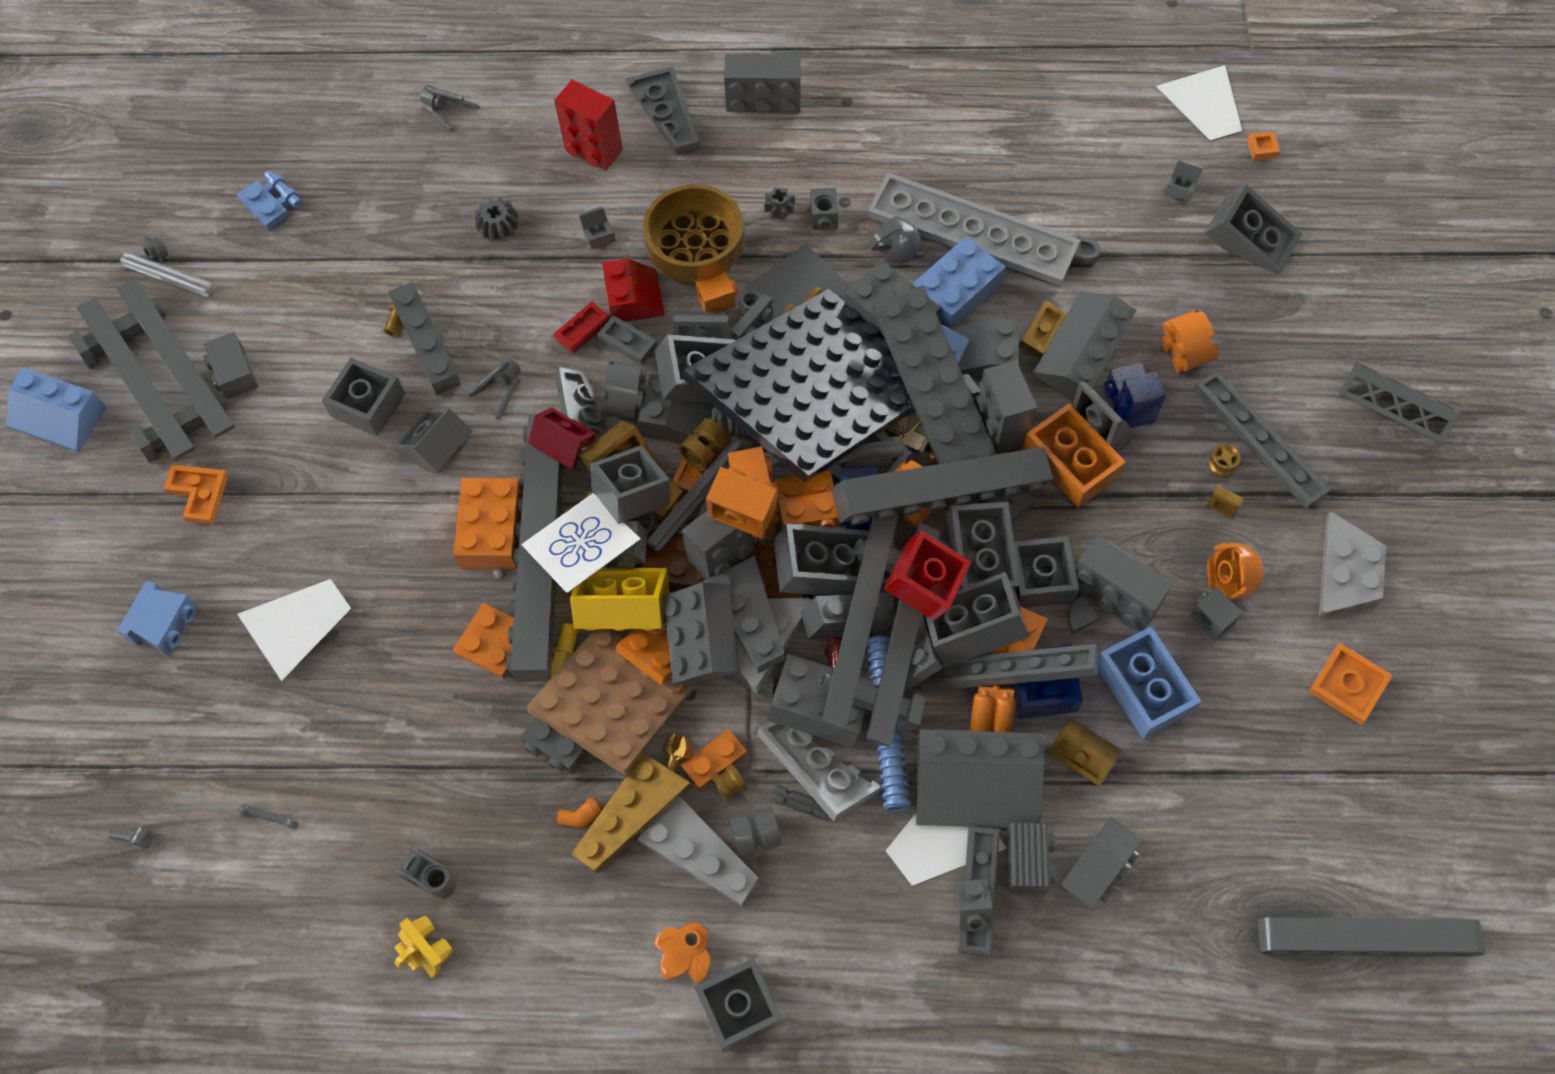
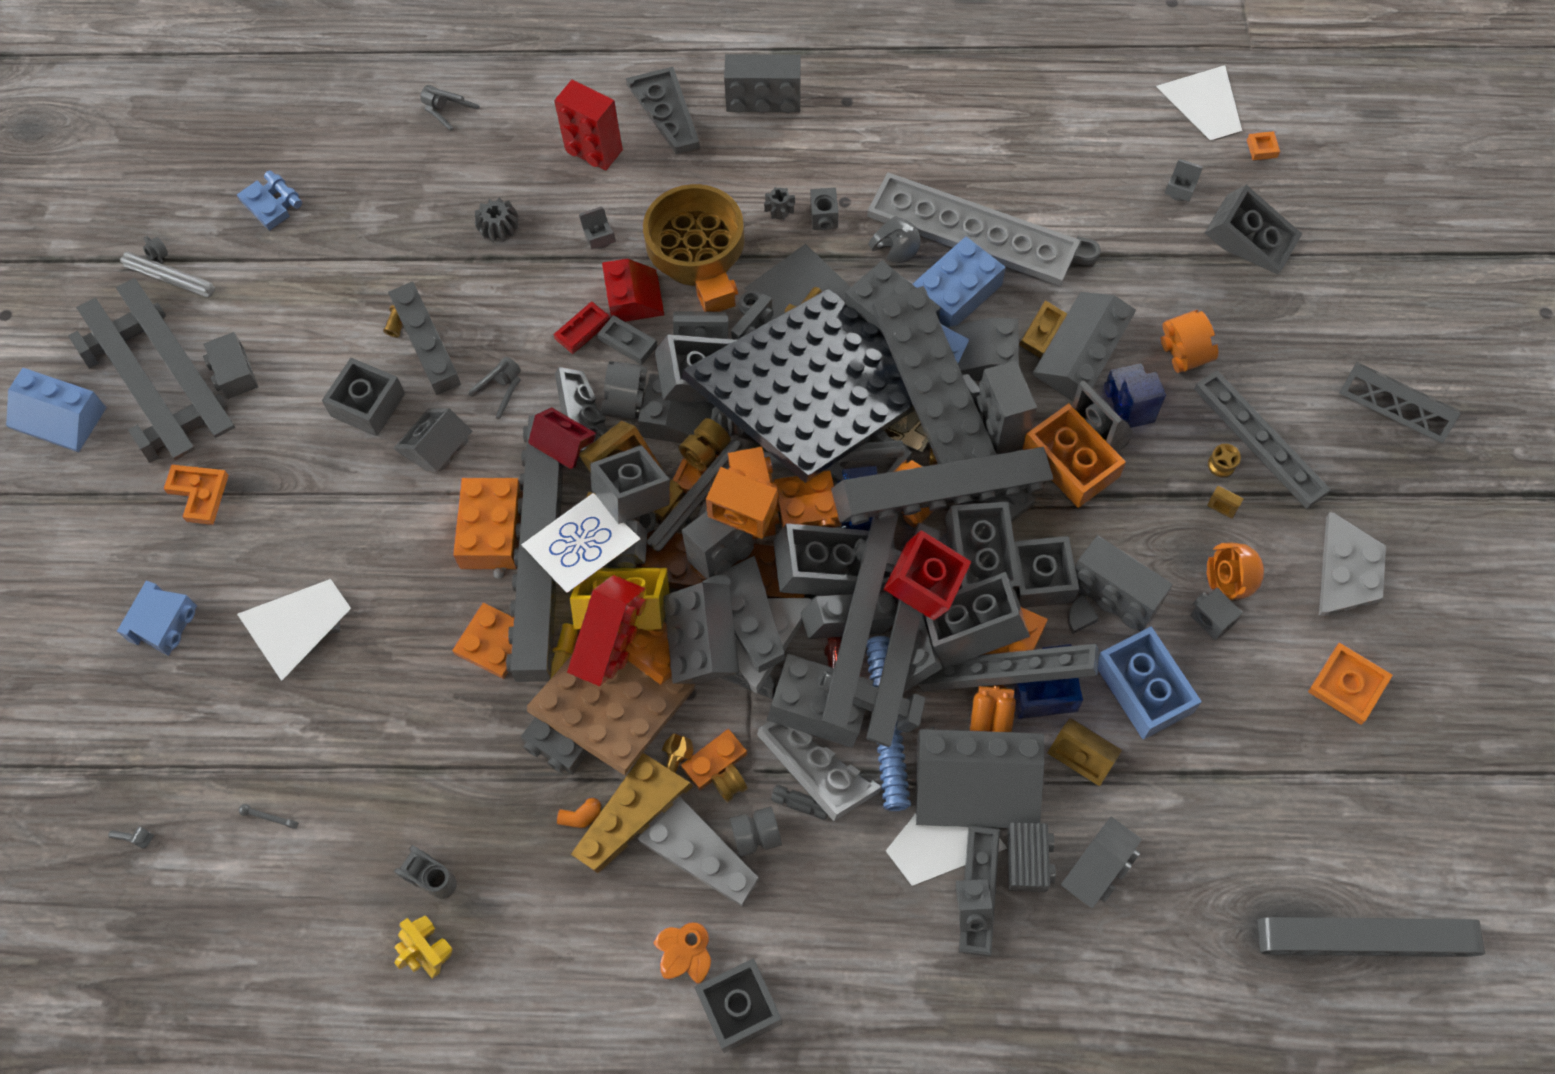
none -> red brick [567,575,646,686]

